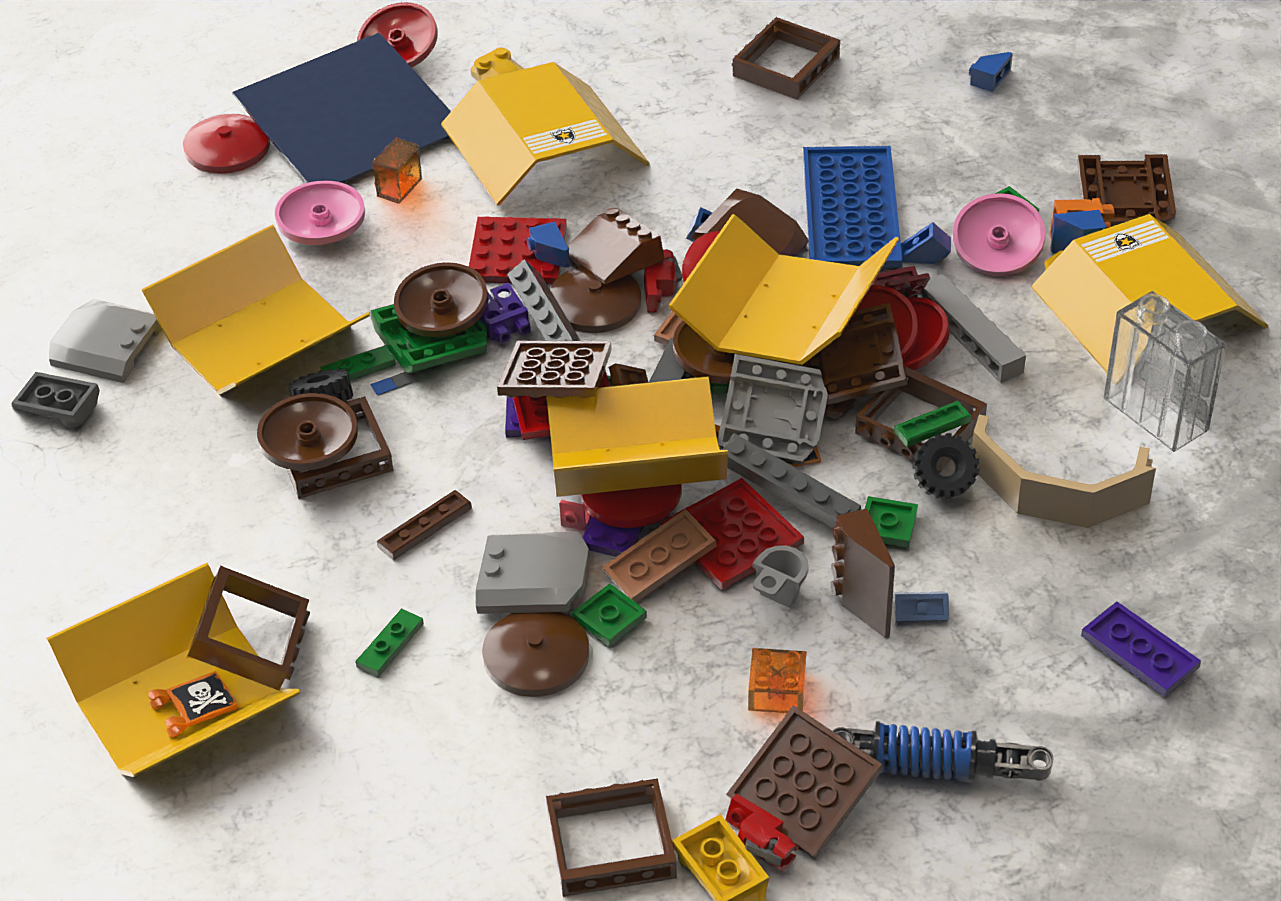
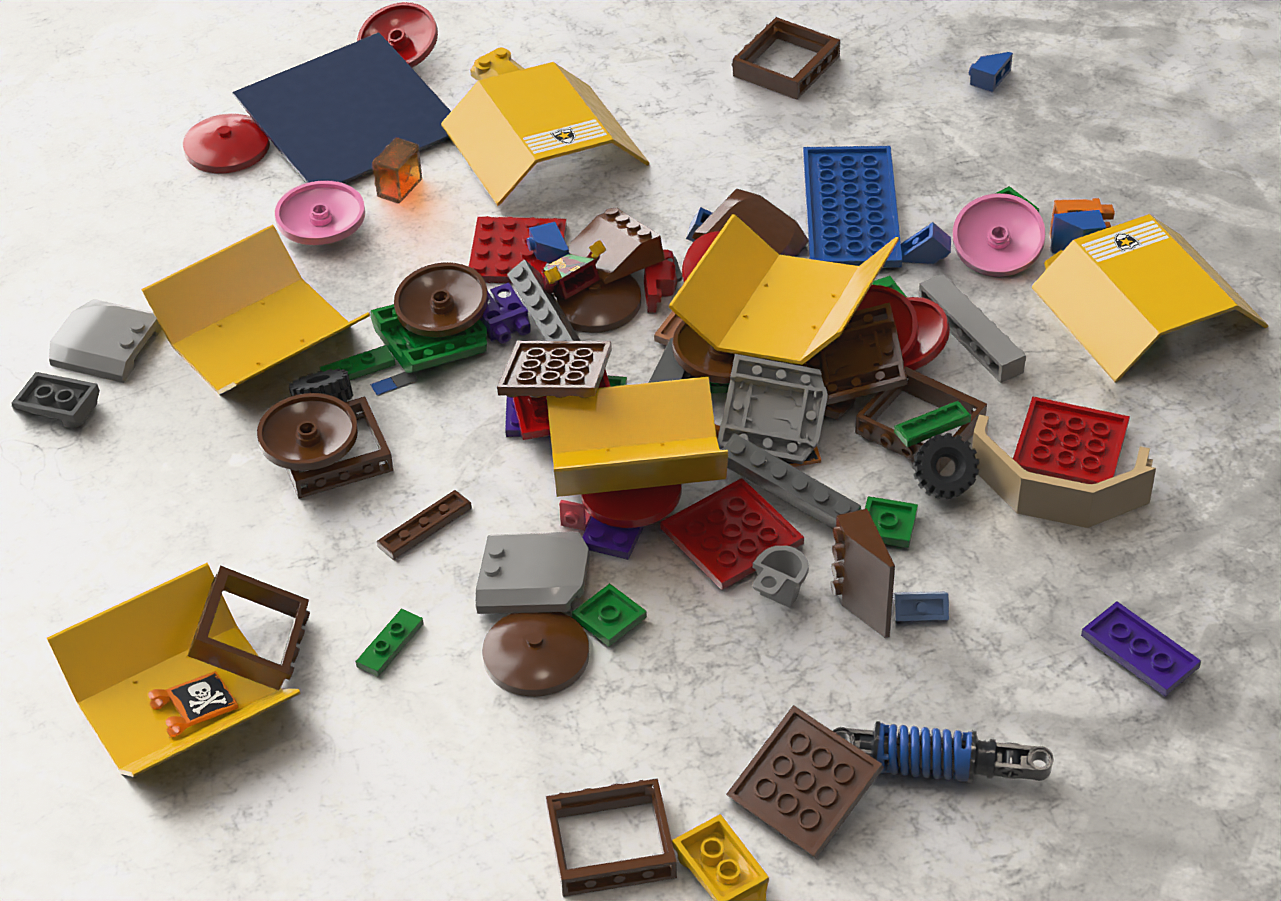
nougat plate [602,509,717,602] -> none
reddish brown plate [608,363,648,387] -> none
red plate [725,794,799,871] -> none
clear orange brick [748,648,807,713] -> none
dark red bracket [872,265,930,297] -> none
reddish brown wedge [1077,154,1176,227] -> none
clear brick [1103,291,1226,452] -> none
none -> dark red torso [543,240,607,300]
none -> red plate [1013,396,1130,484]

